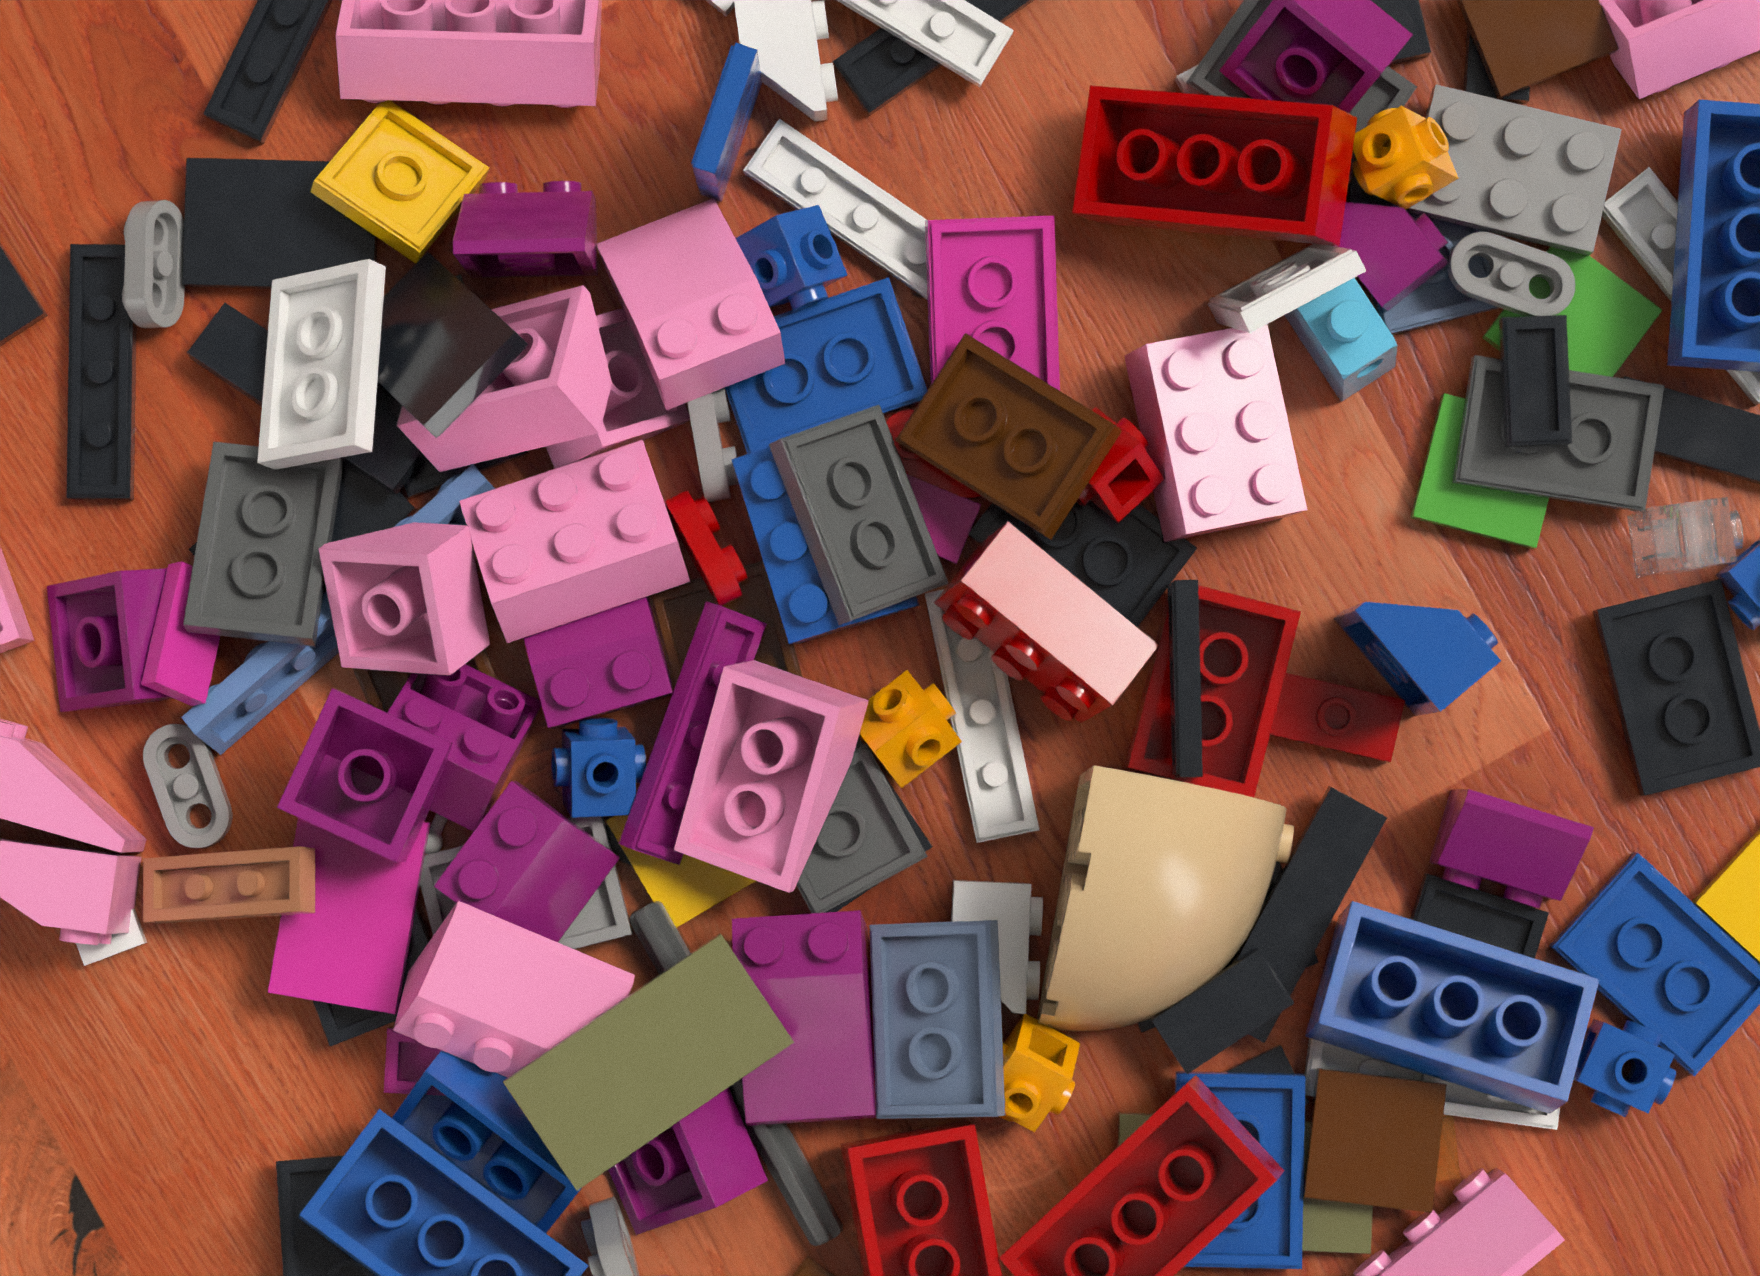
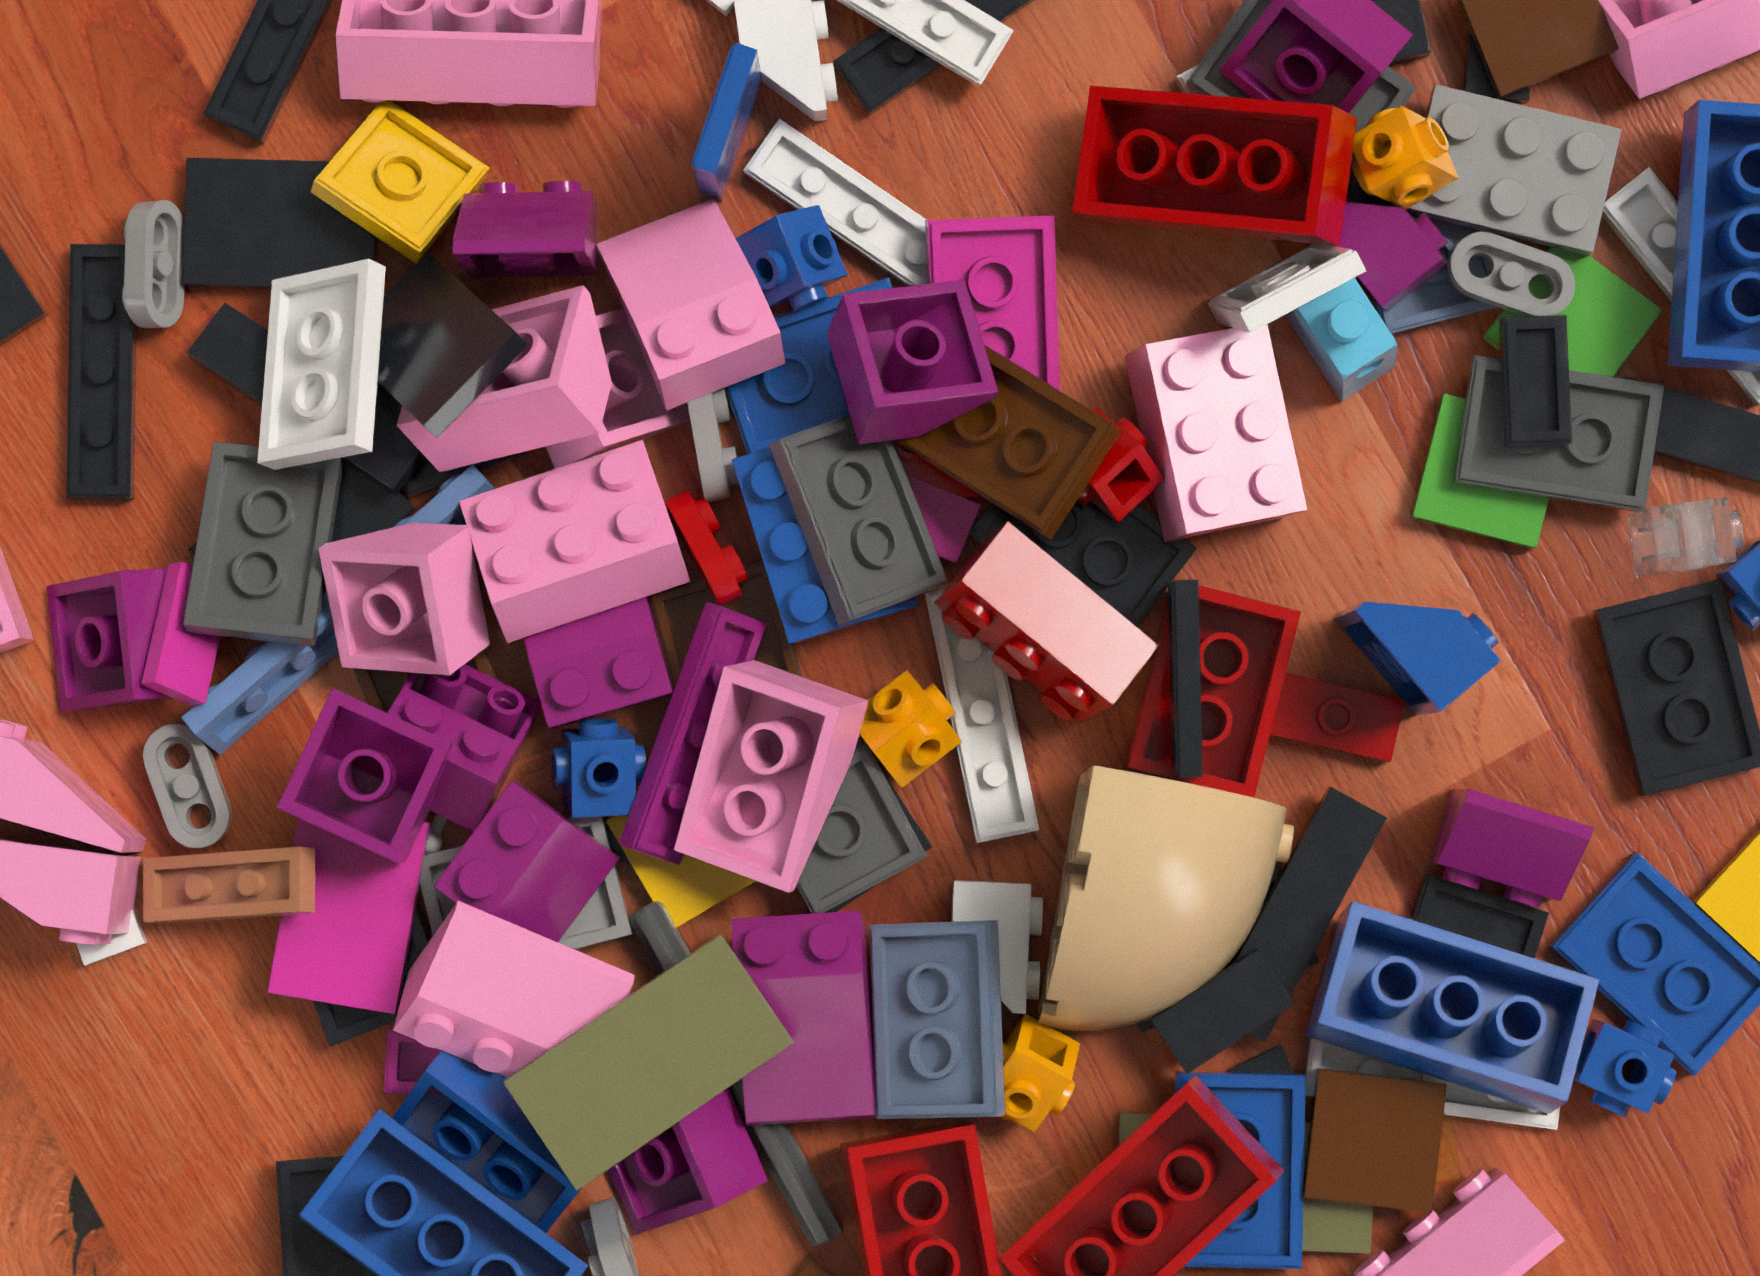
none -> magenta slope [827,280,998,444]

